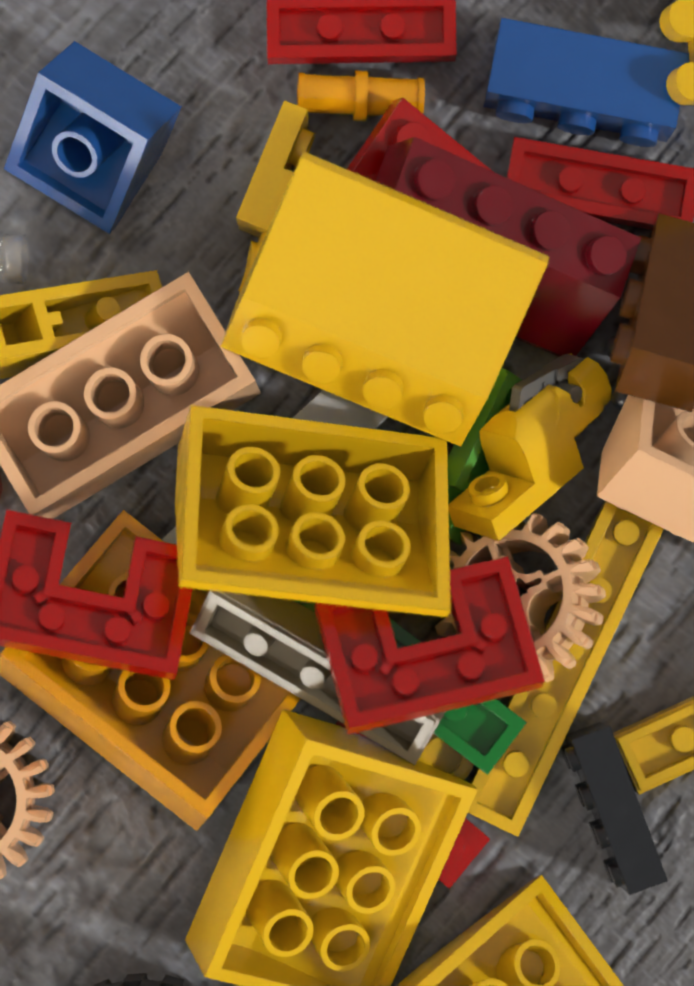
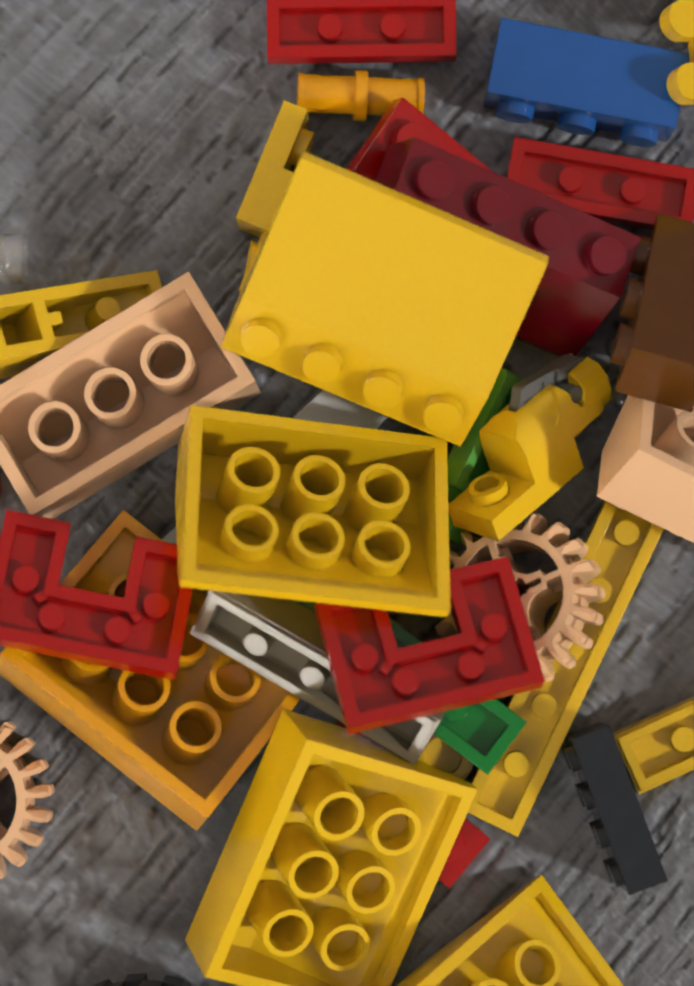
blue slope [4,41,182,234] -> none

